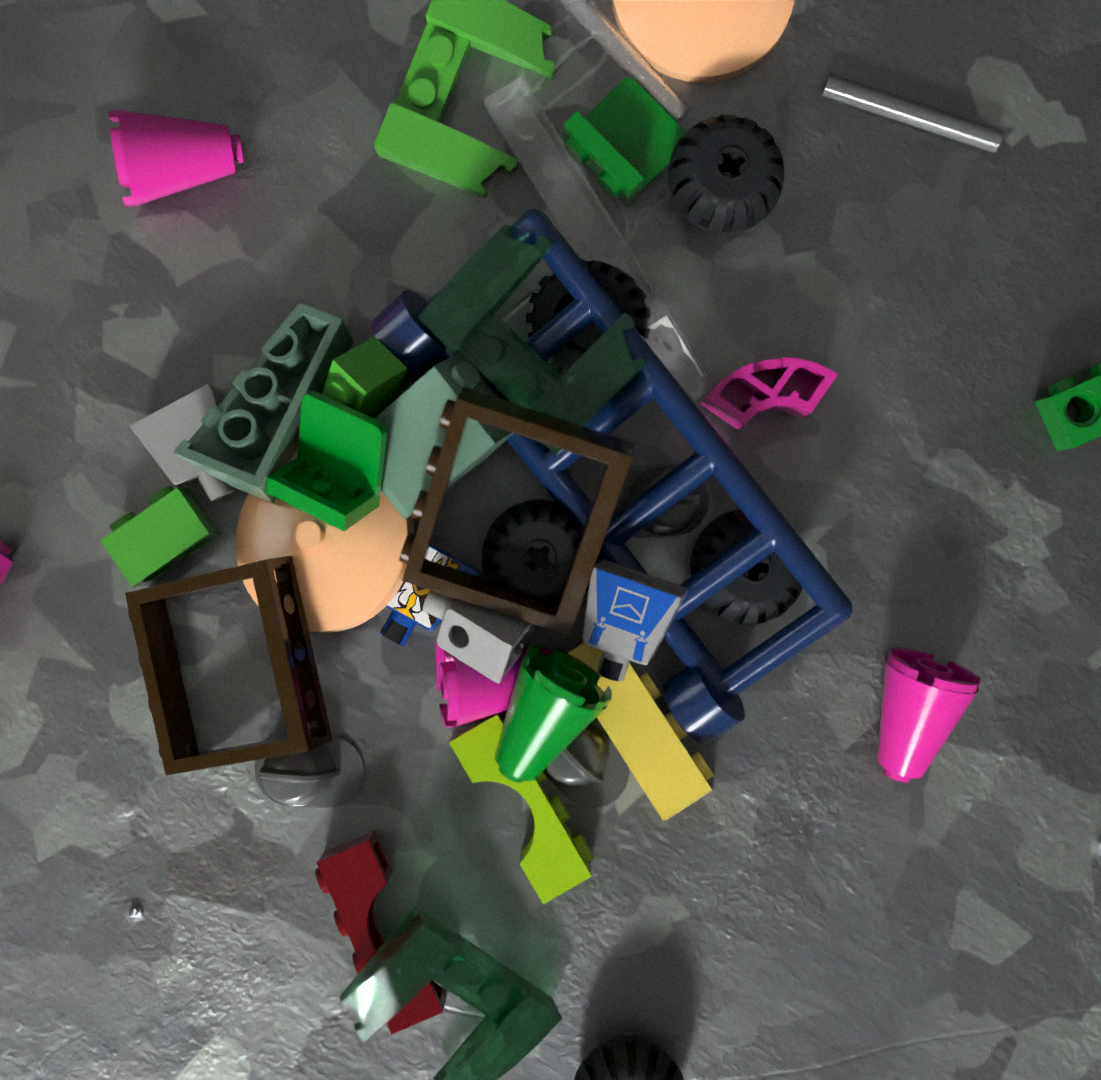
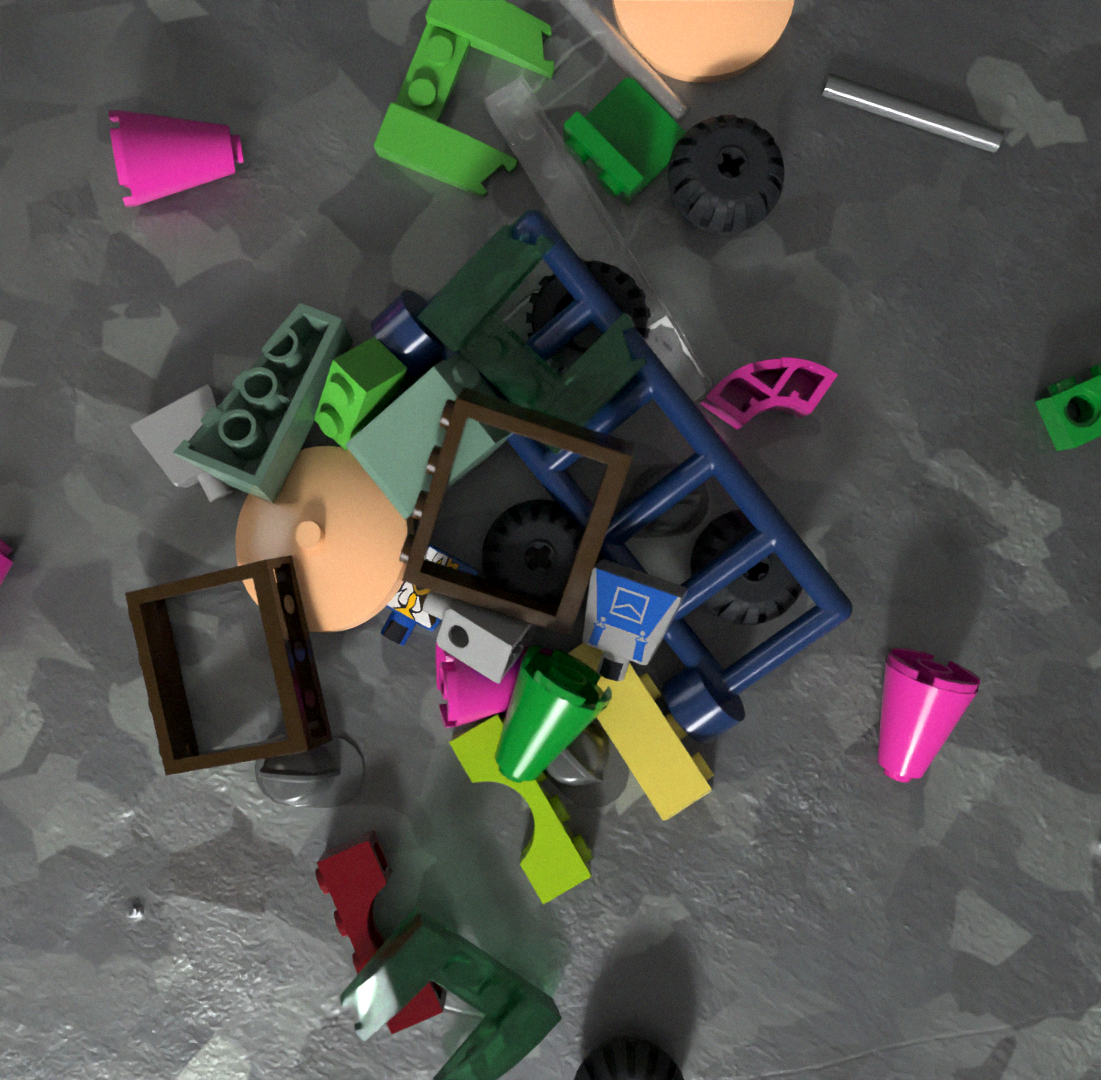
bright green brick [100,486,221,587] -> none
green bracket [266,391,387,531] -> none

